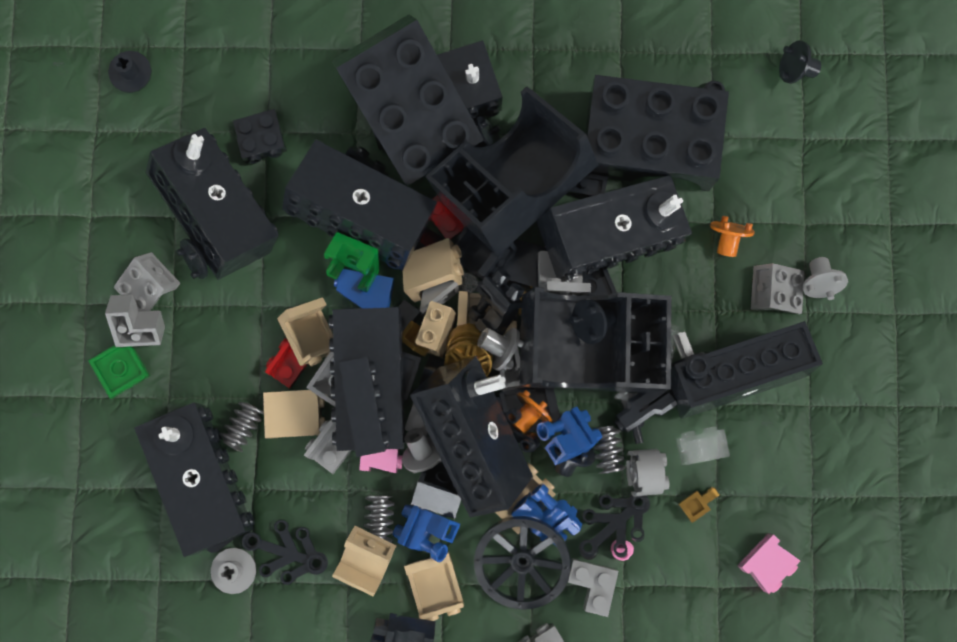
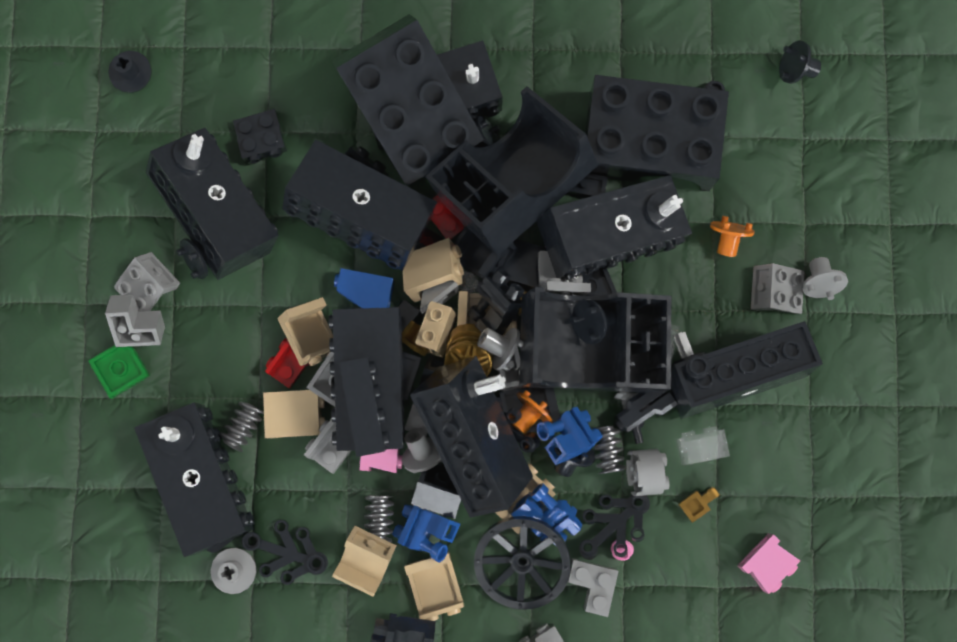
green panel [324,232,379,293] -> none

